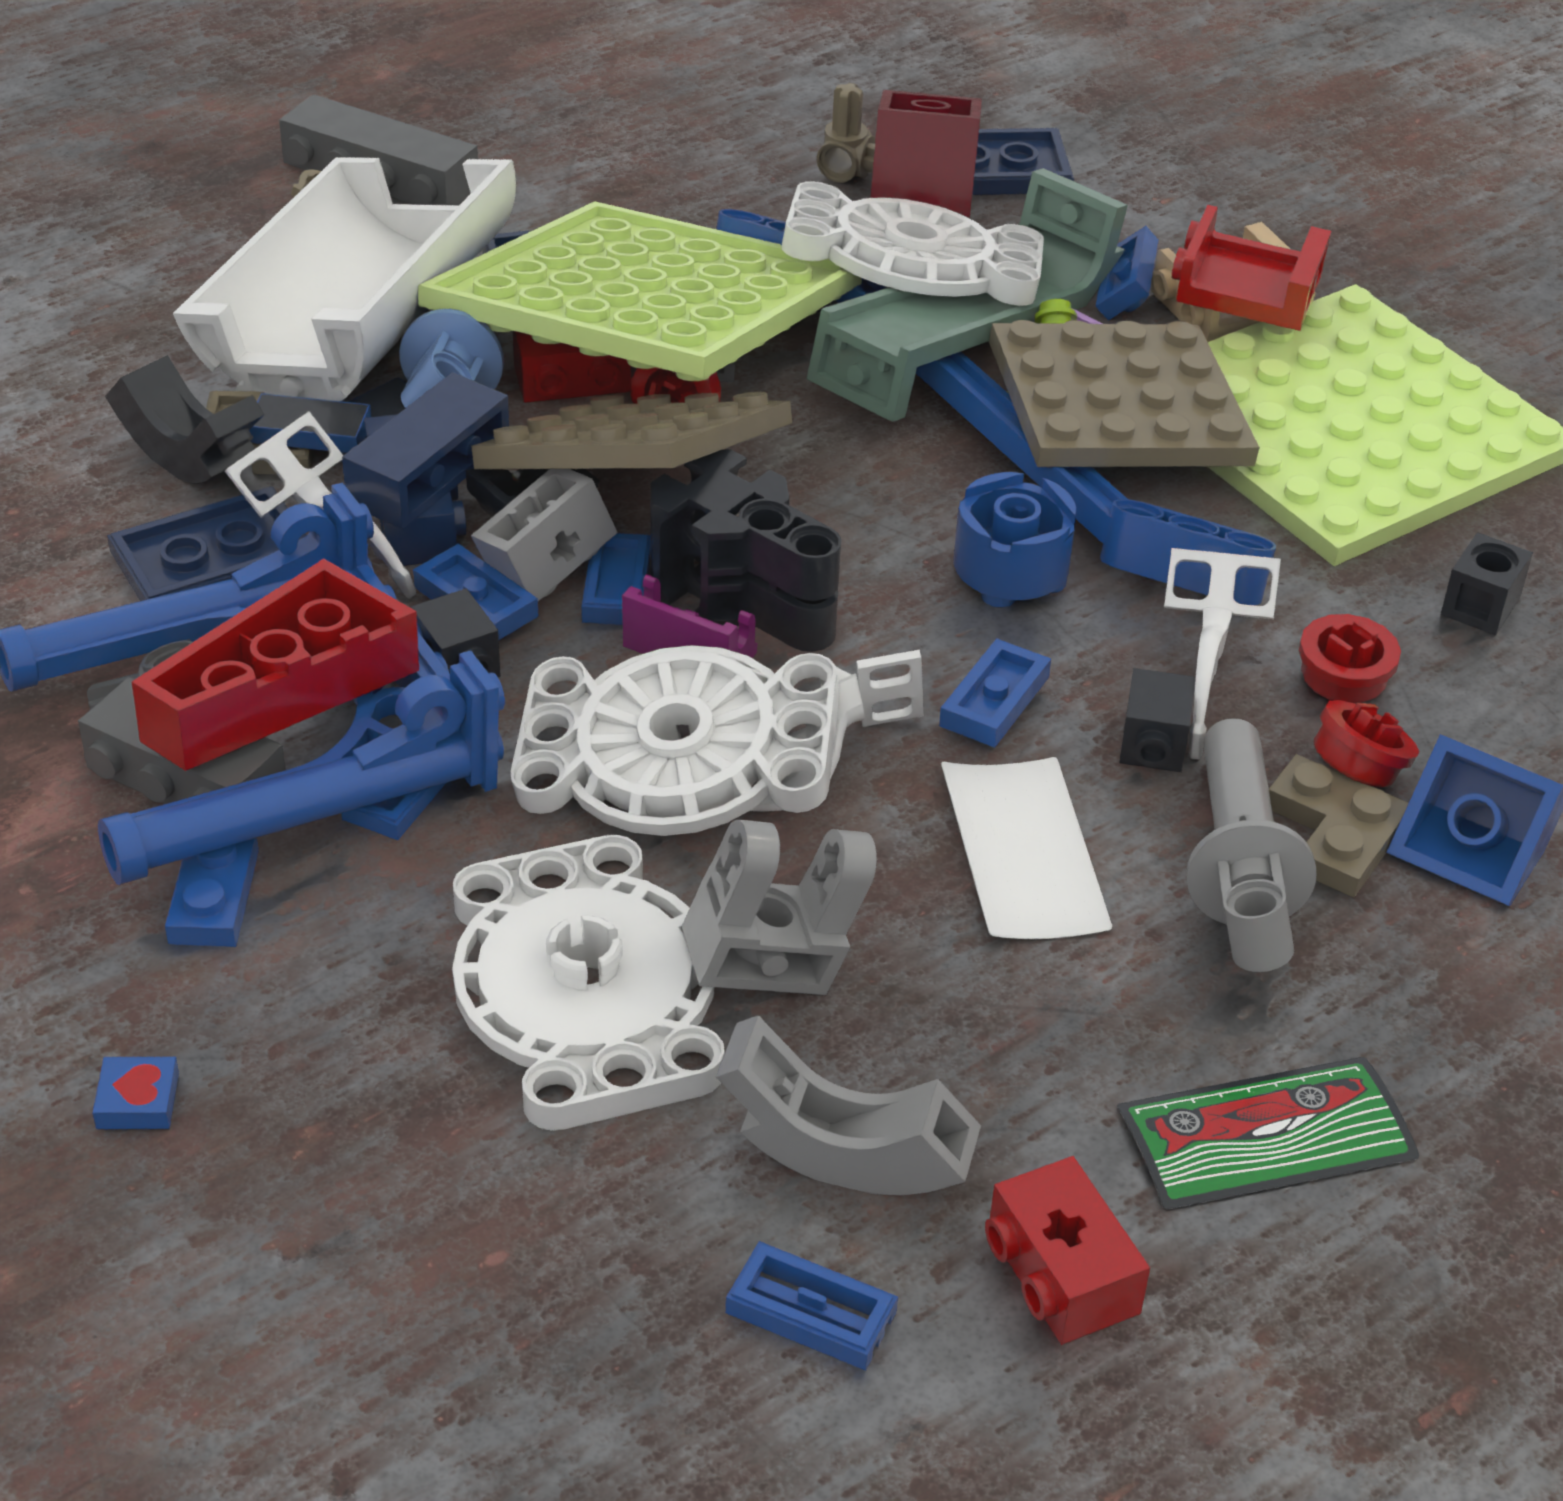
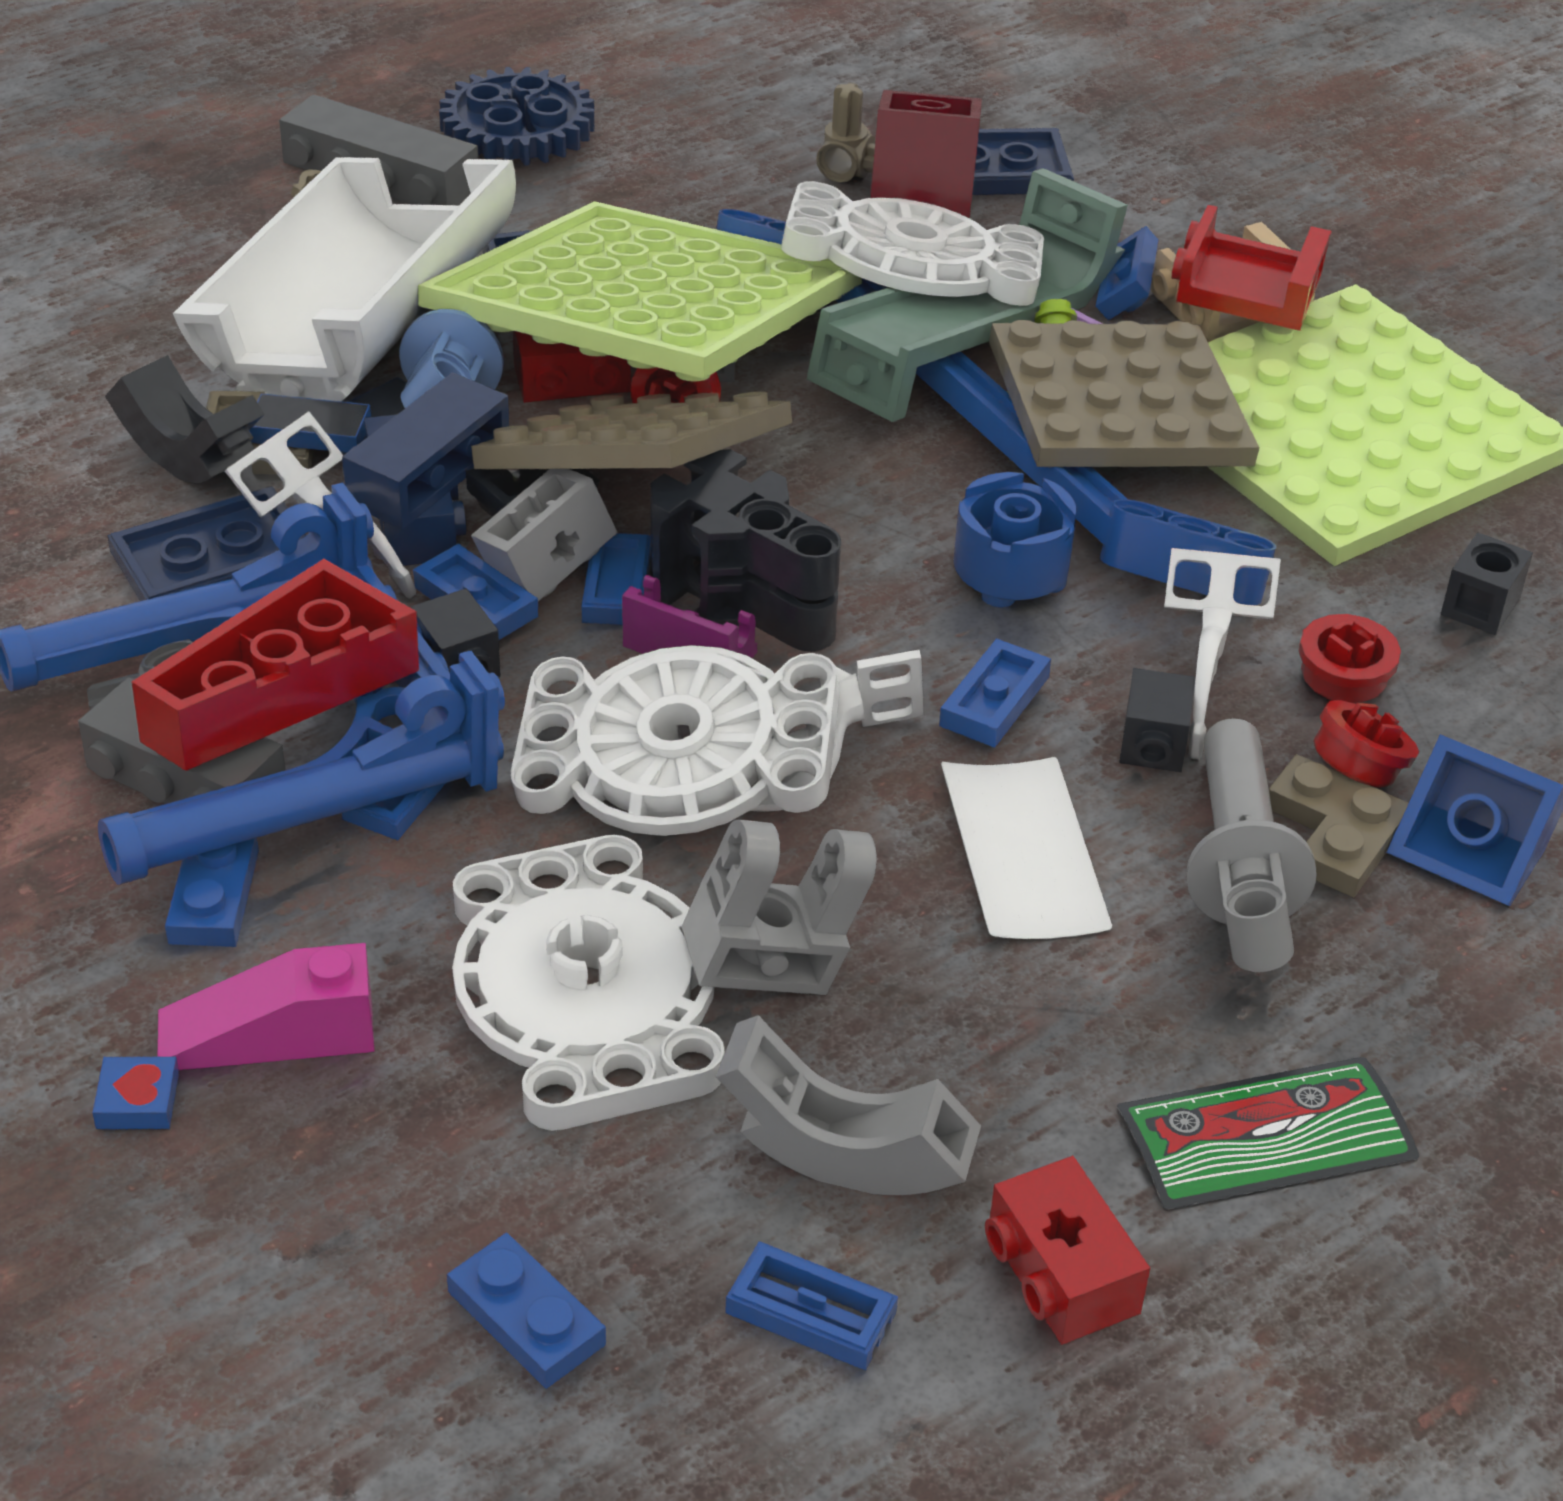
none -> dark pink slope [157,943,375,1070]
none -> dark blue gear [439,67,595,166]
none -> blue plate [447,1232,606,1389]

